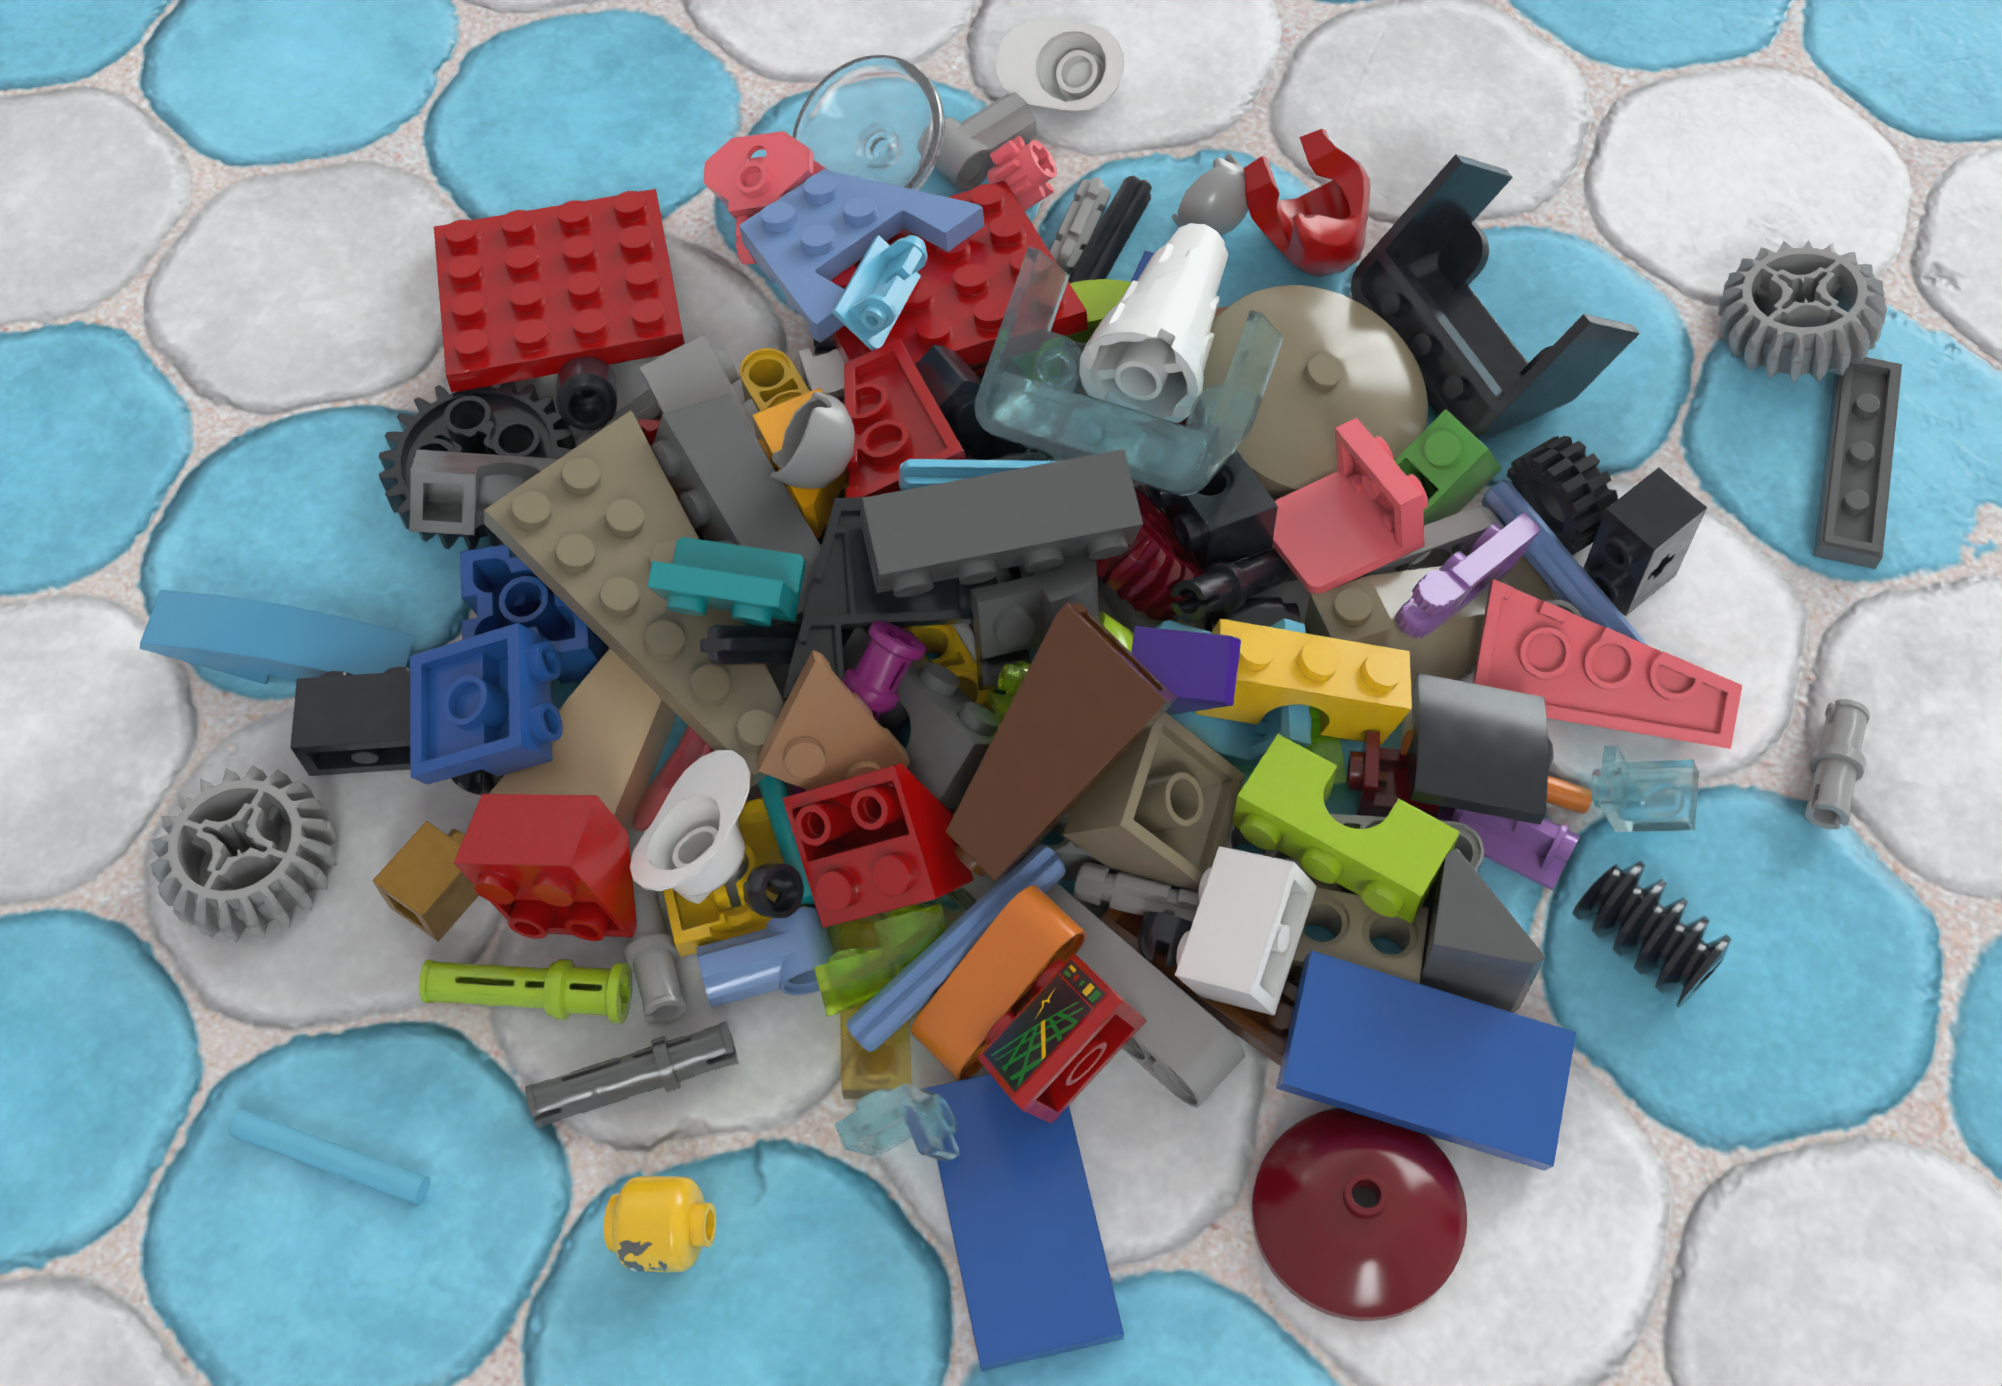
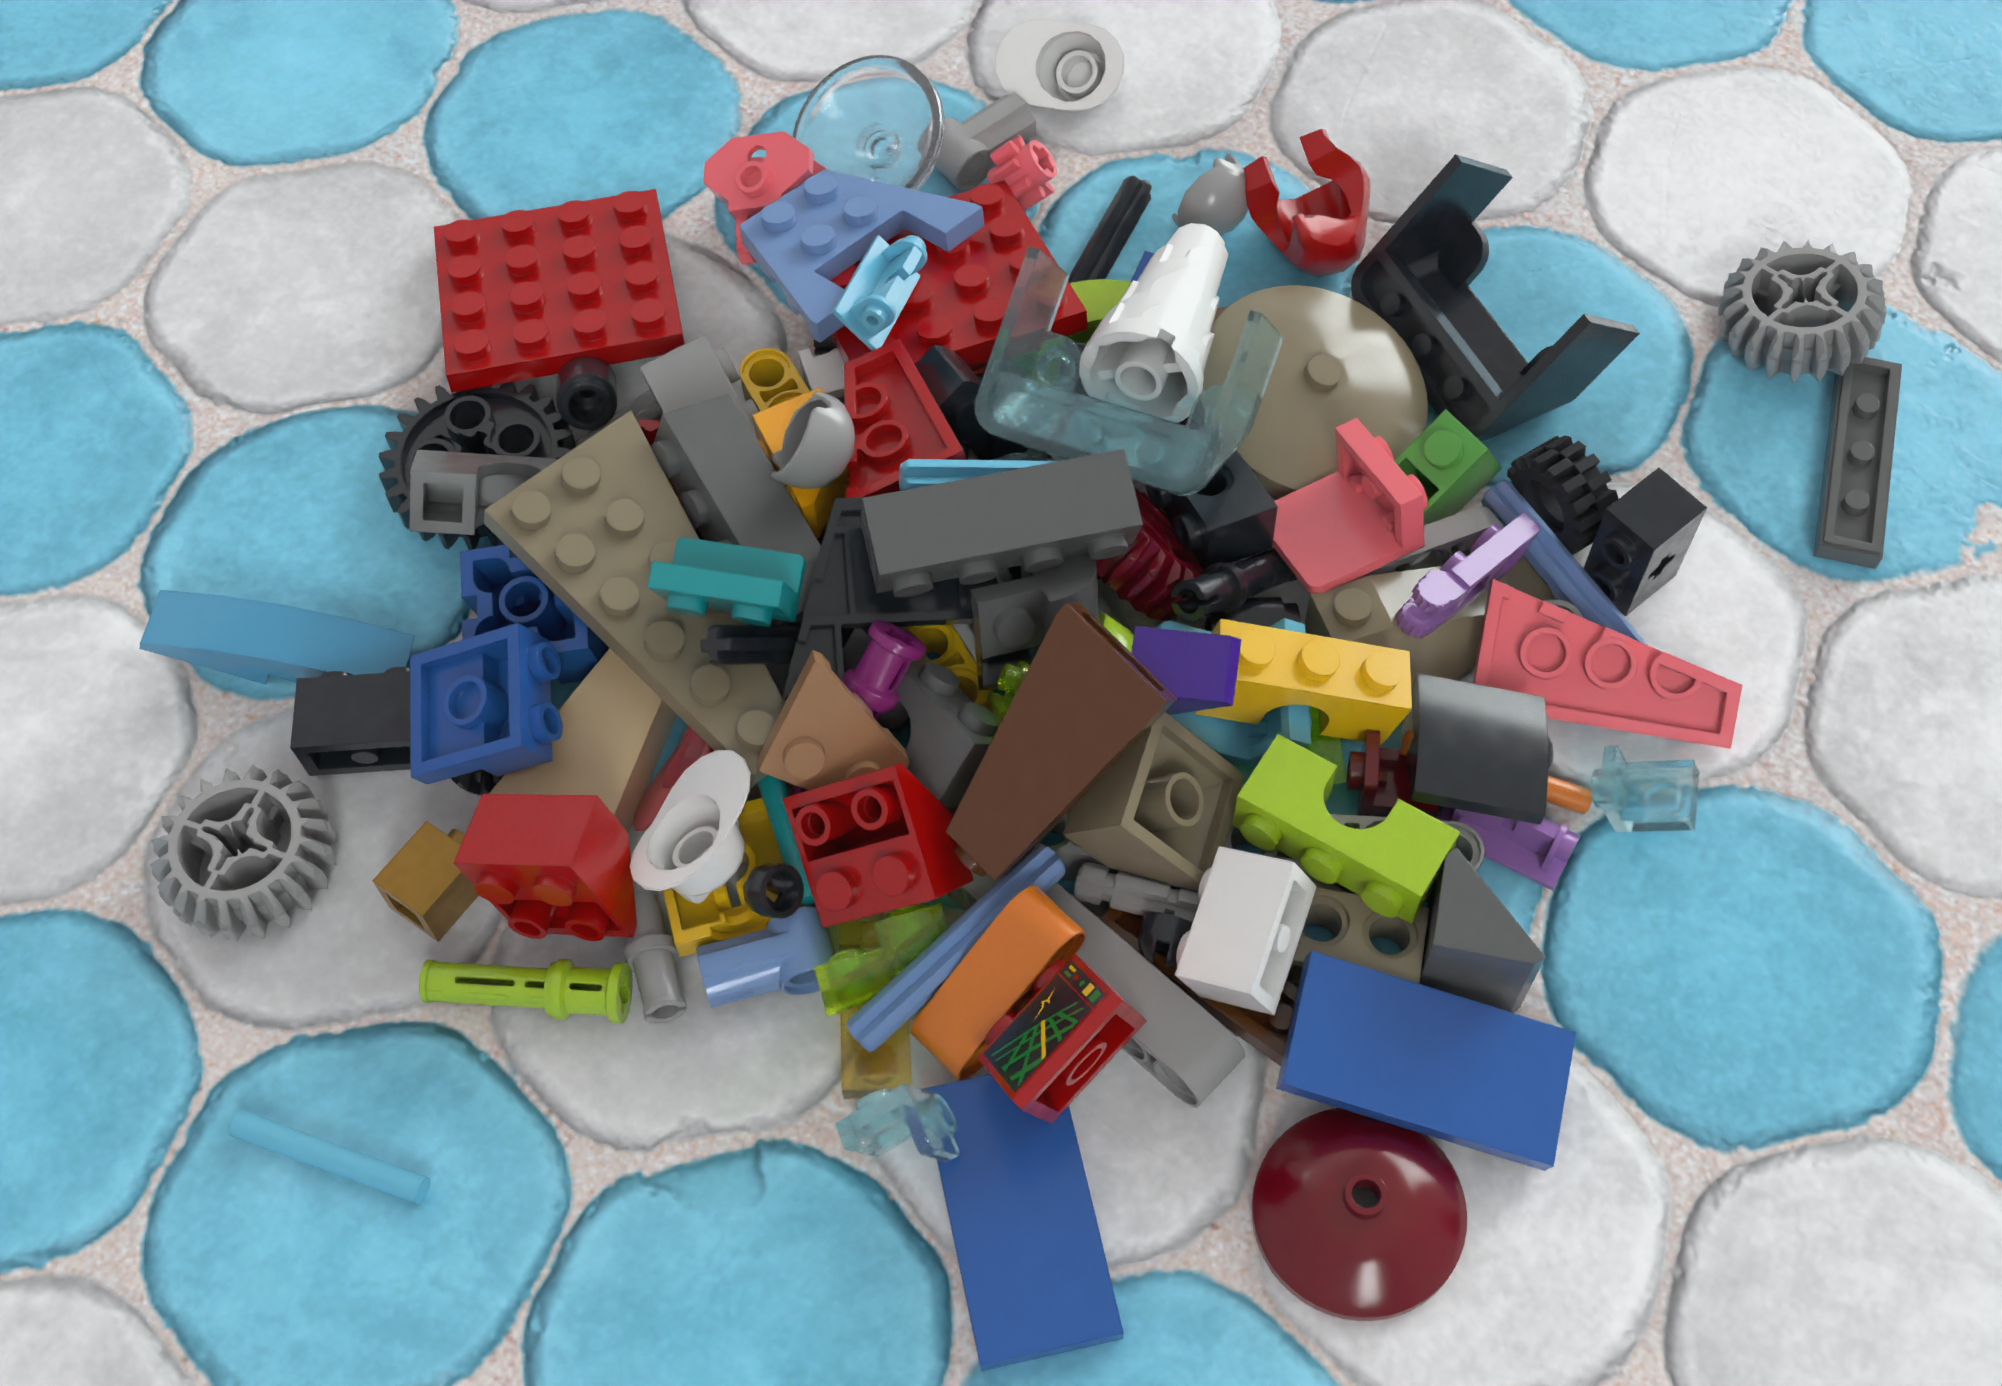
dark grey pin [525,1021,739,1129] -> none
yellow head [604,1176,716,1273] -> none
light grey axle [1049,177,1111,274] -> none
black piece [1572,860,1731,1008] -> none
light grey pin [1805,699,1870,829] -> none

